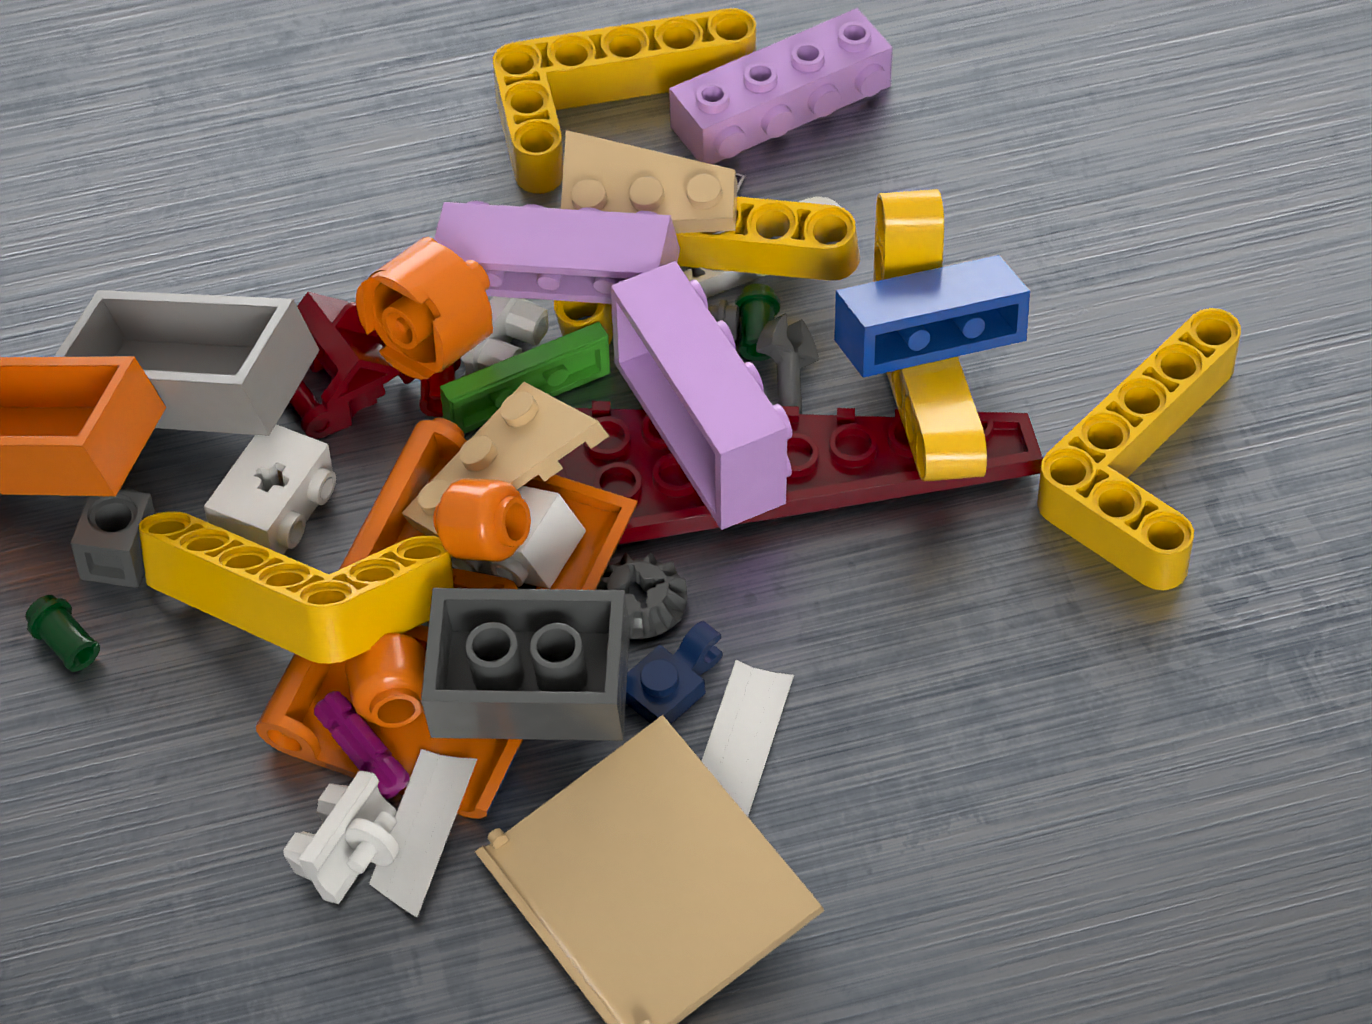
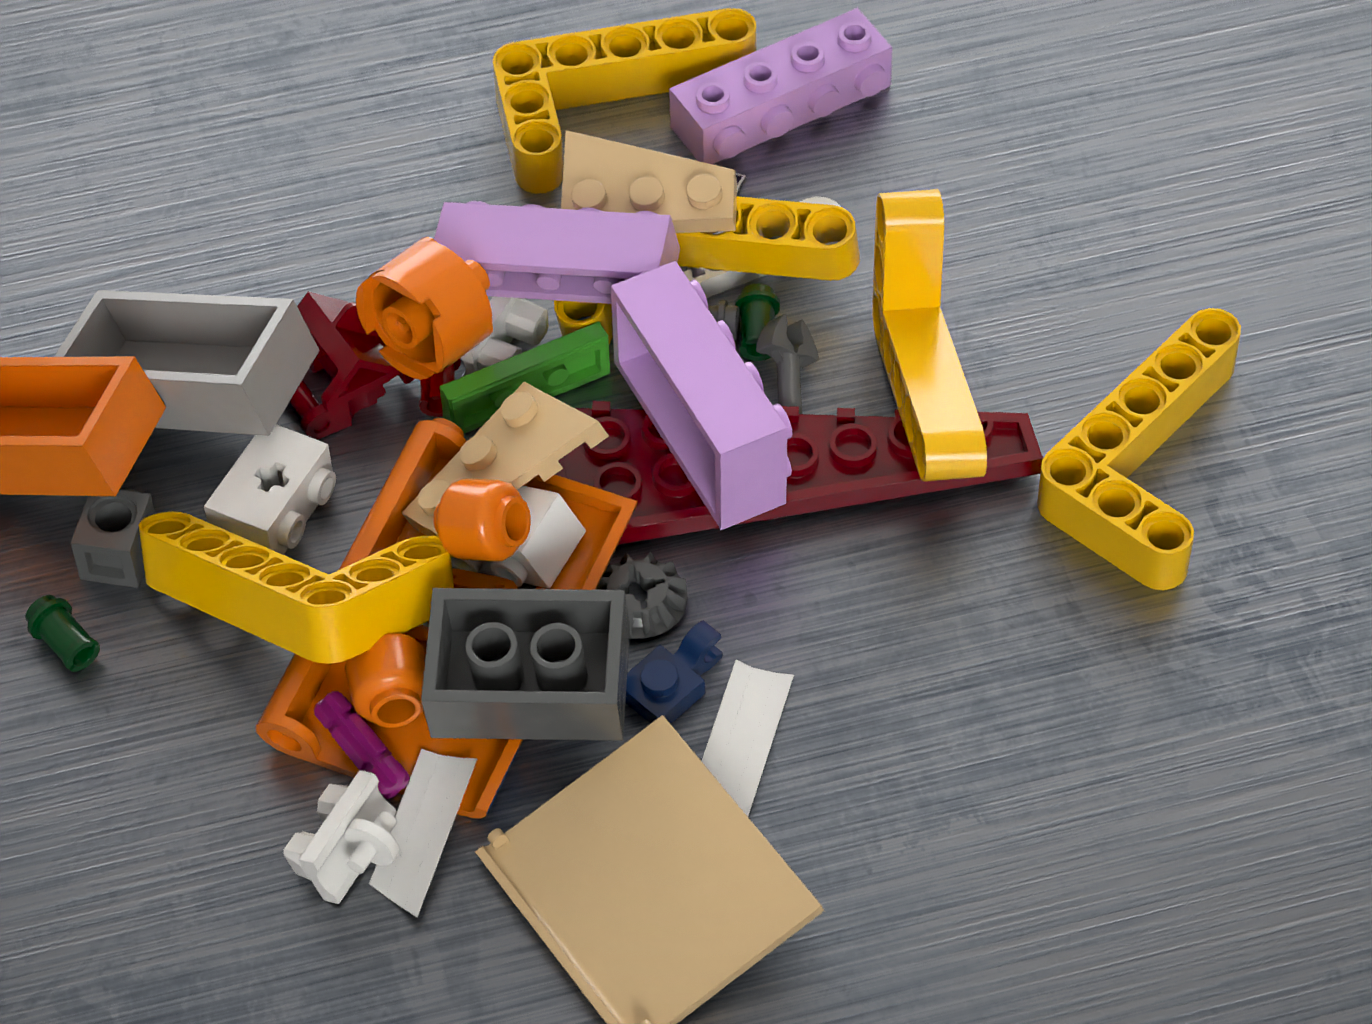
blue brick [834,255,1030,378] -> none

